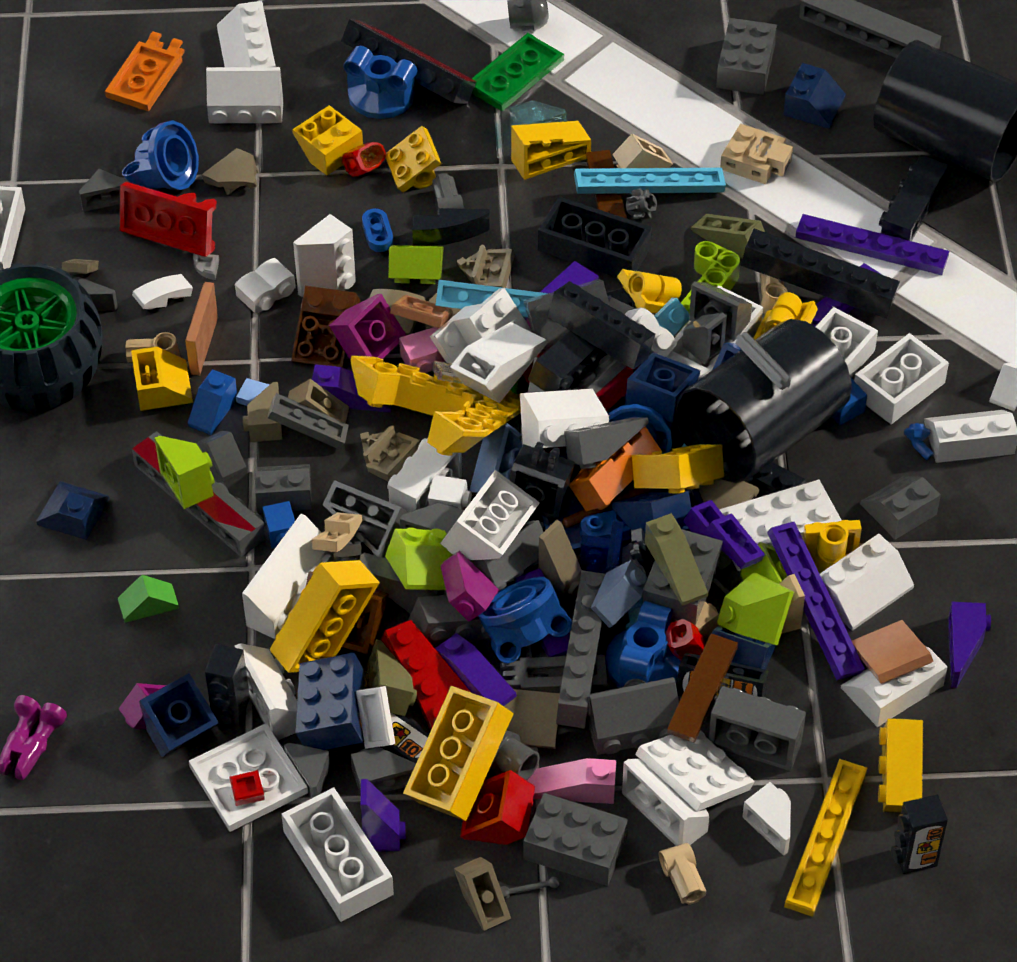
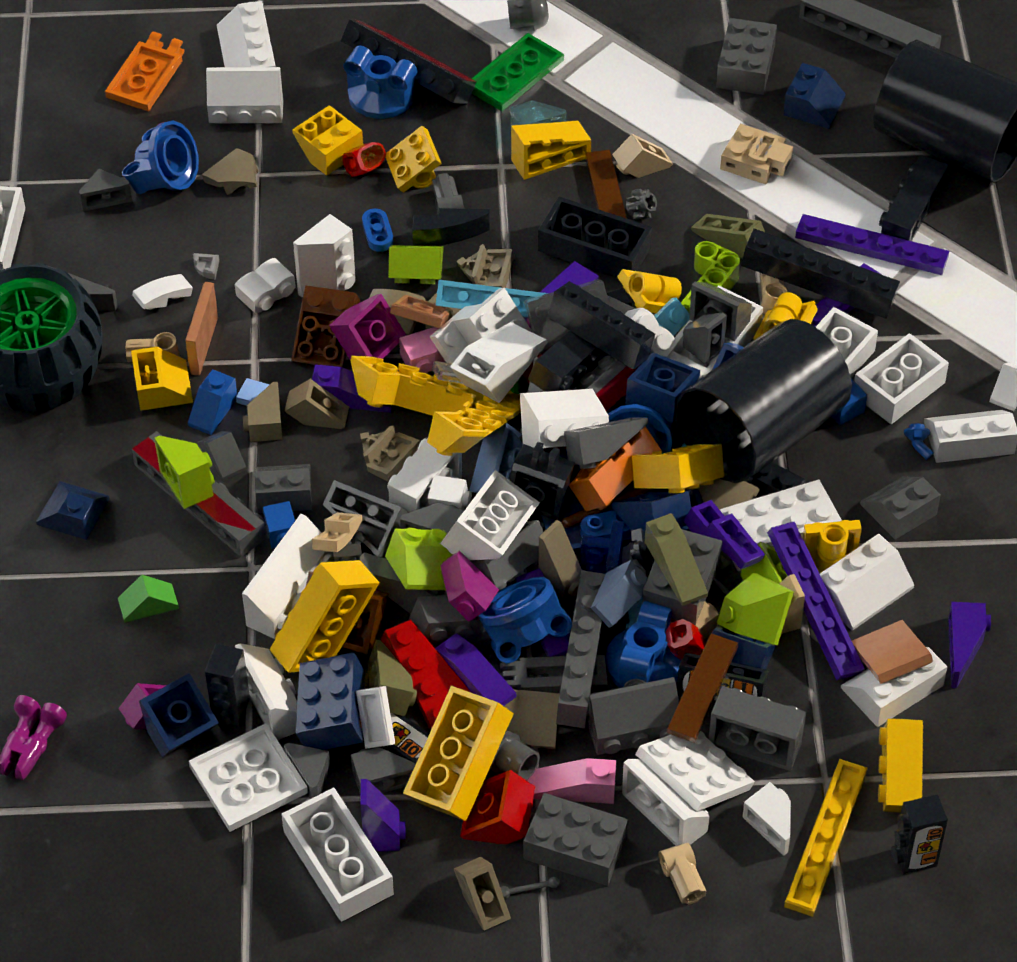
dark tan tile [62,259,99,274] -> none
red hinge [120,182,217,257] -> none
red tile [229,770,265,806] -> none
dark grey plate [268,393,349,449] -> none
medium azure plate [574,168,726,194] -> none
dark grey axle [736,332,791,390] -> none

